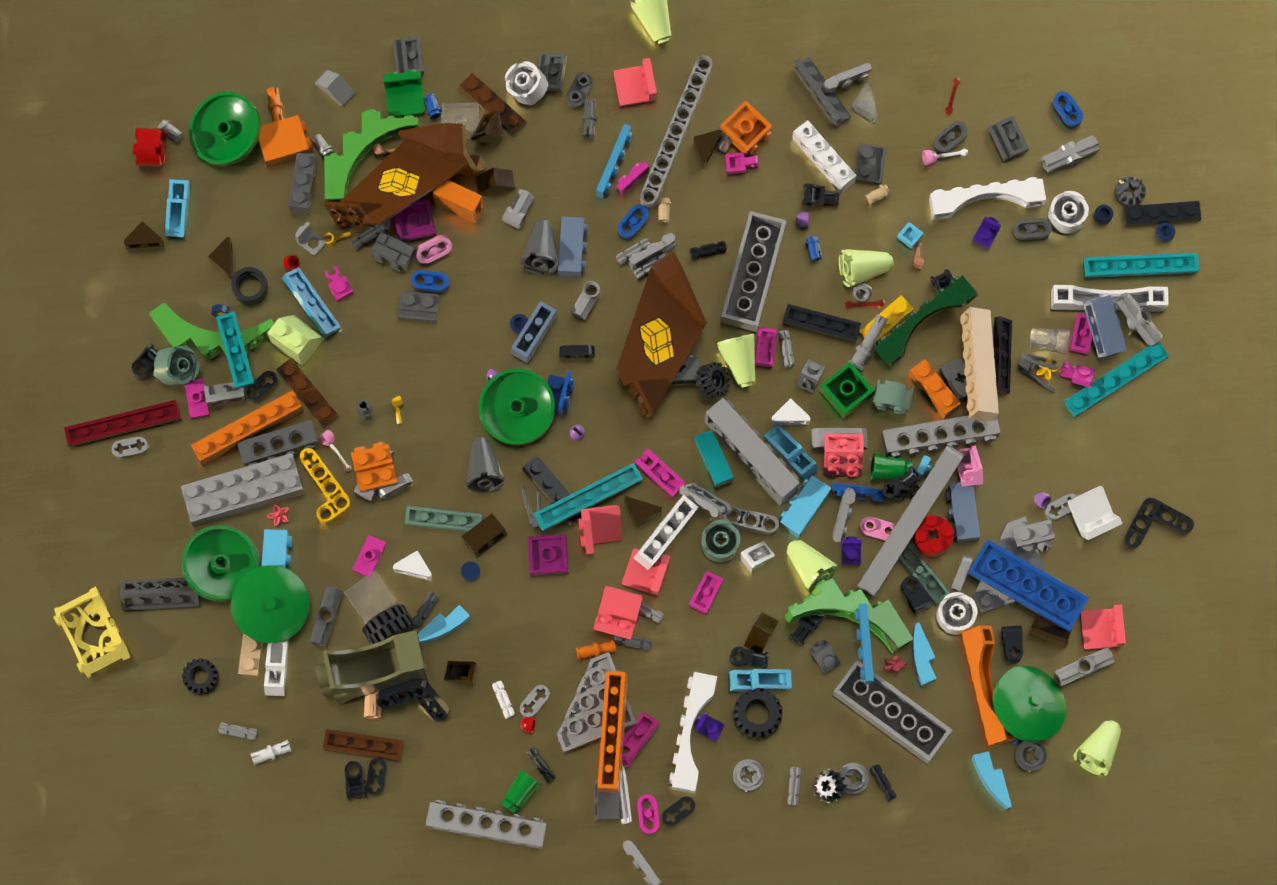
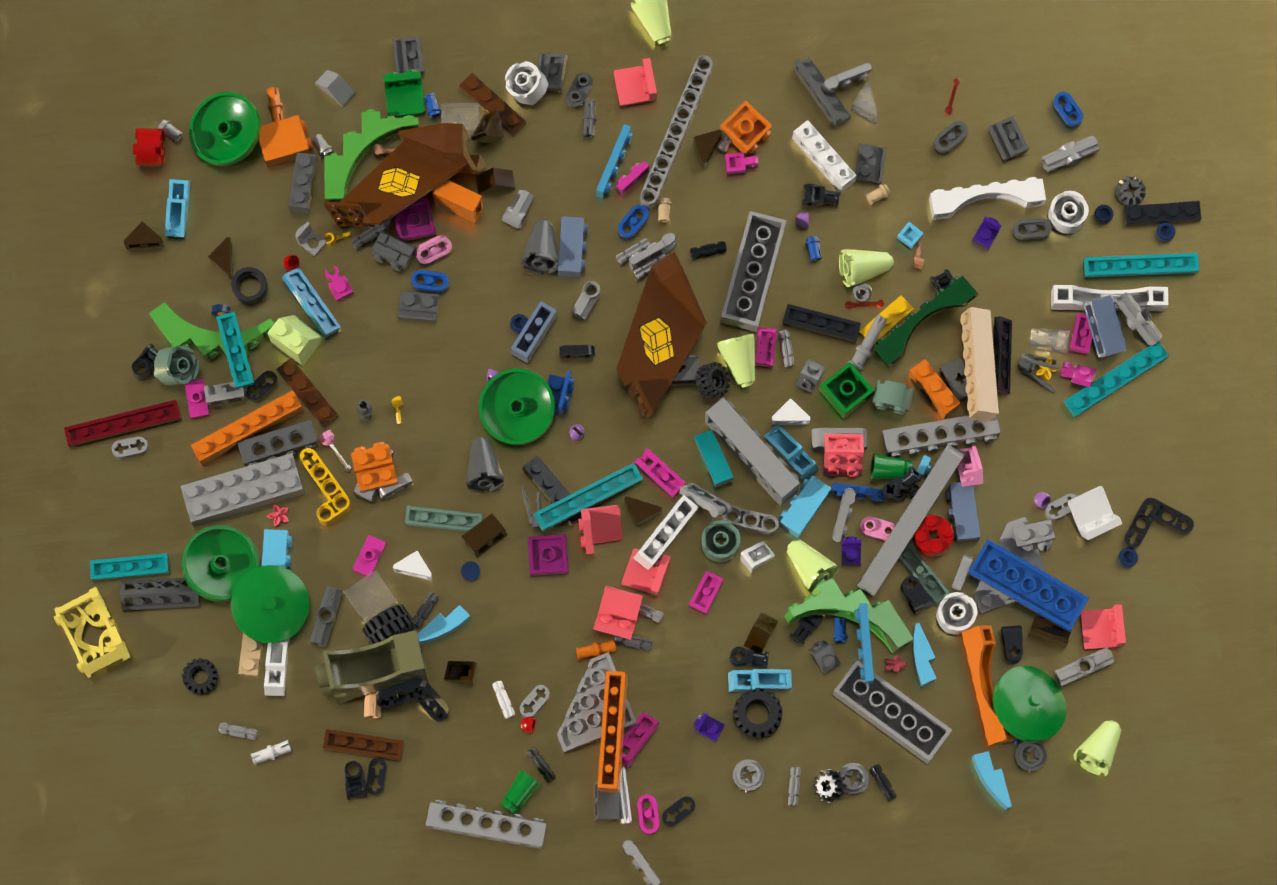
white arch [669,672,717,794] -> none
hinge [922,149,968,166] -> none
none -> teal plate [90,553,169,581]
none -> blue pin [833,618,848,643]
none -> dark blue tile [1118,548,1138,568]

